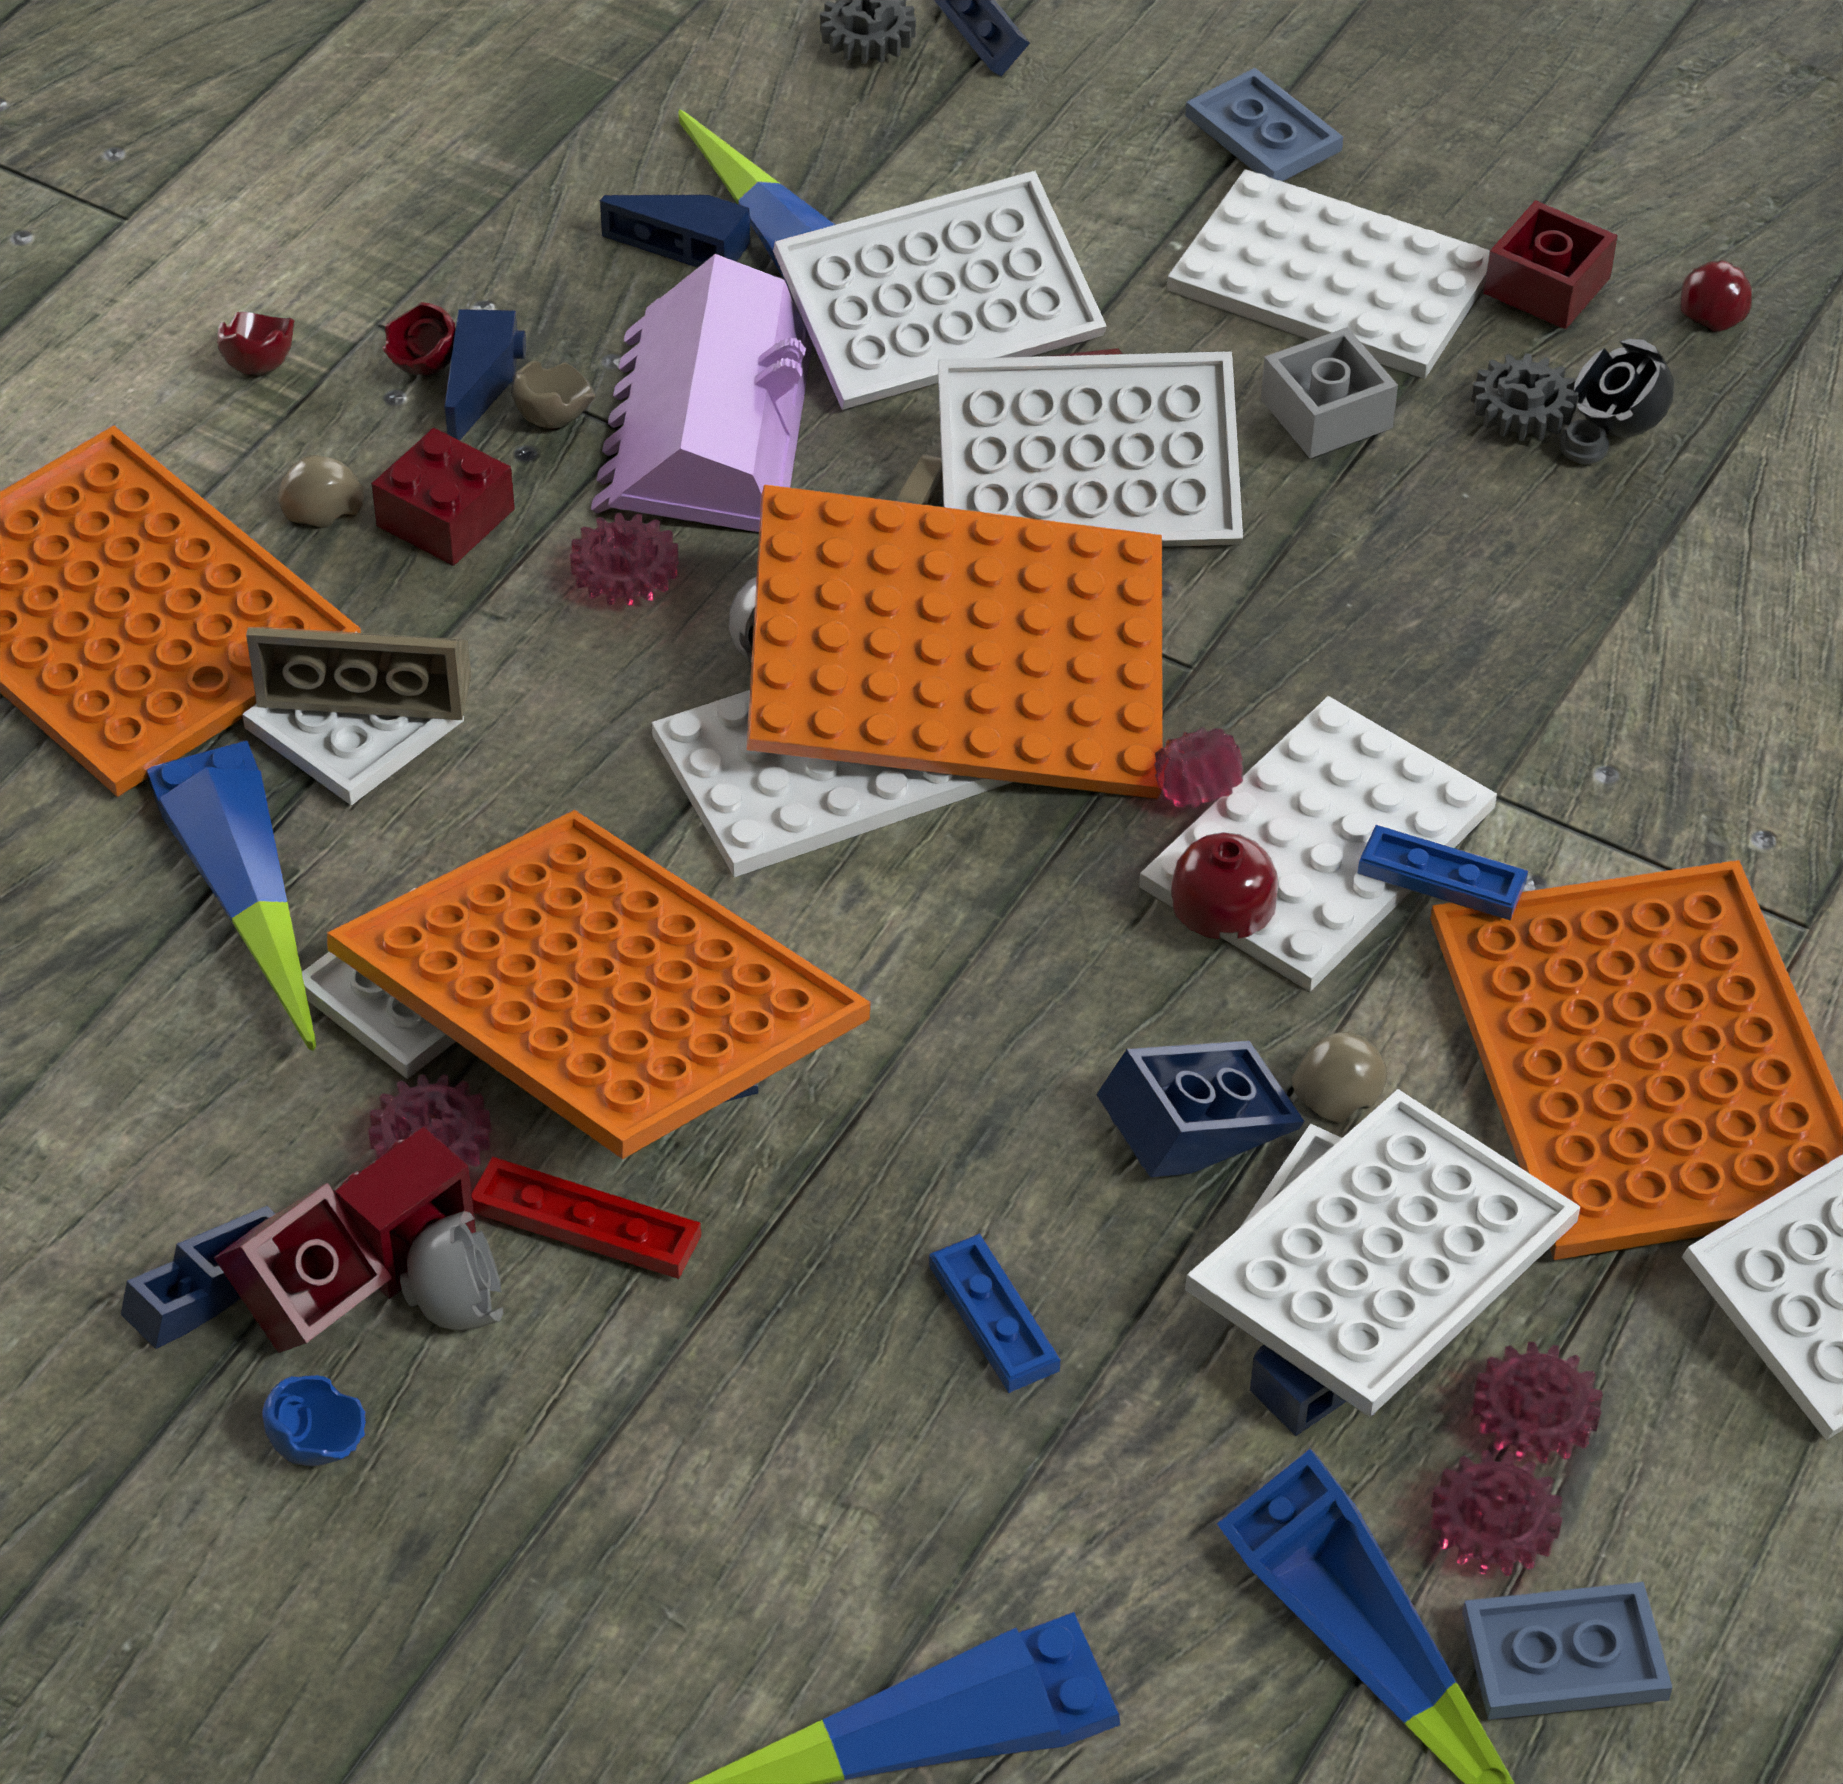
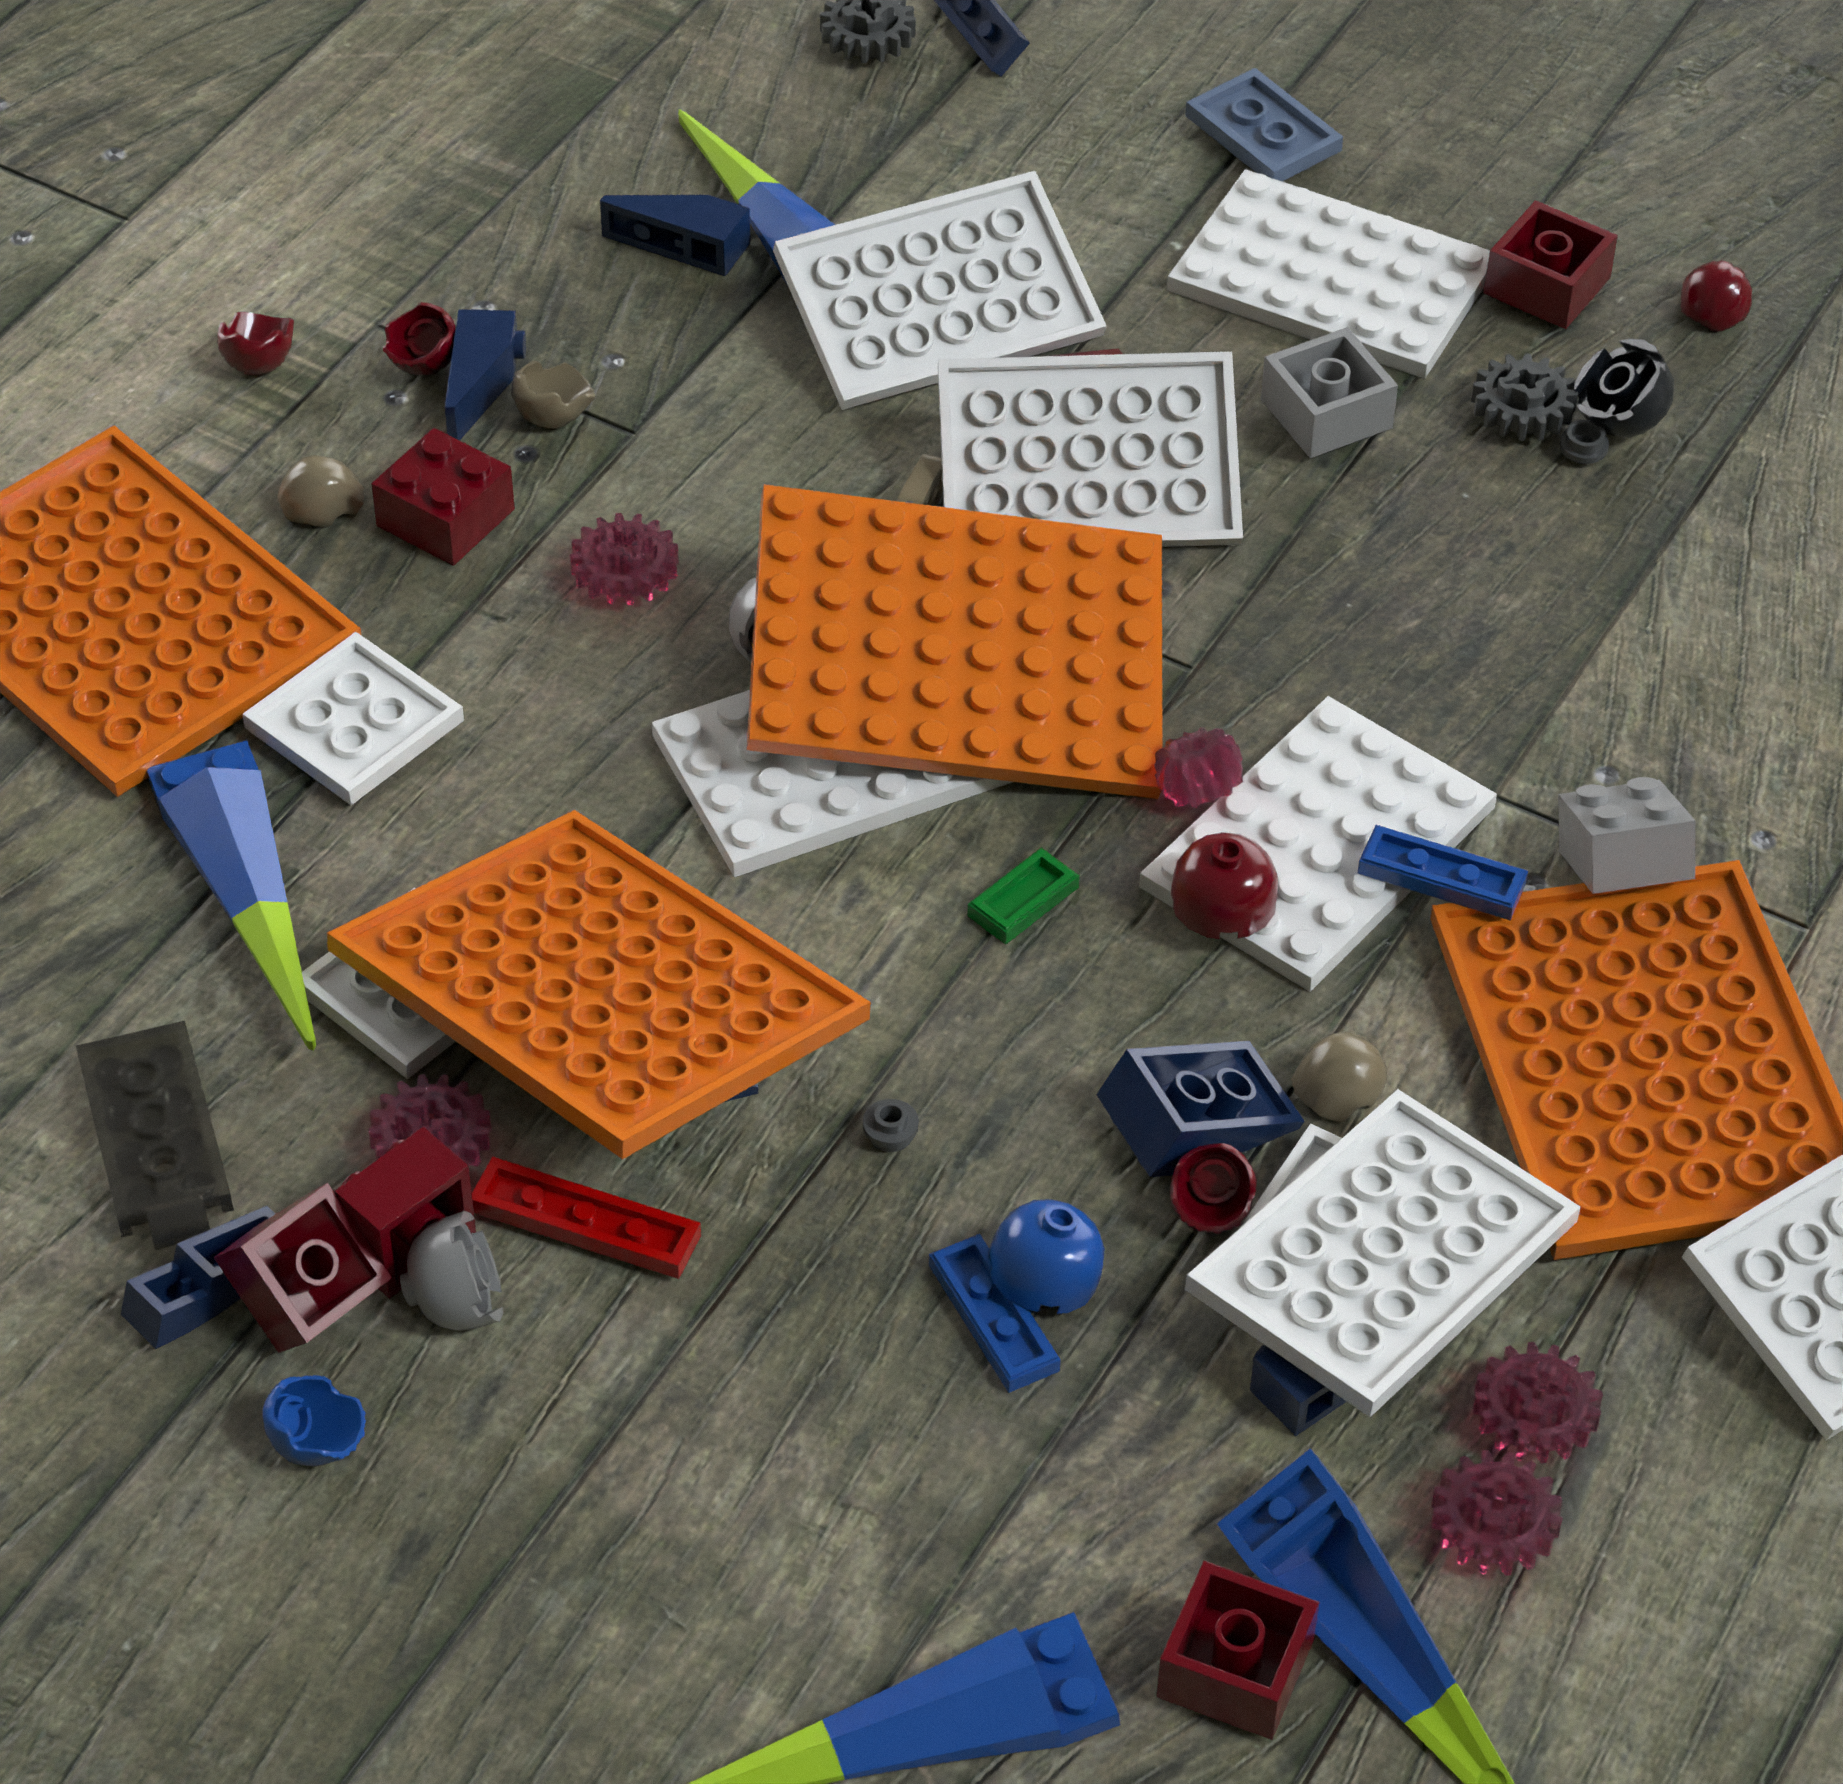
dark tan slope [246,627,471,720] -> none
lavender piece [591,254,813,532] -> none
sand blue plate [1462,1582,1672,1720] -> none
none -> clear smoke hinge [76,1021,234,1250]
none -> dark grey plate [863,1099,919,1152]
none -> green tile [967,848,1080,945]
none -> blue cylinder [988,1199,1105,1314]
none -> dark red brick [1156,1560,1320,1740]
none -> dark red hair [1170,1143,1257,1234]
none -> light grey brick [1558,777,1696,894]

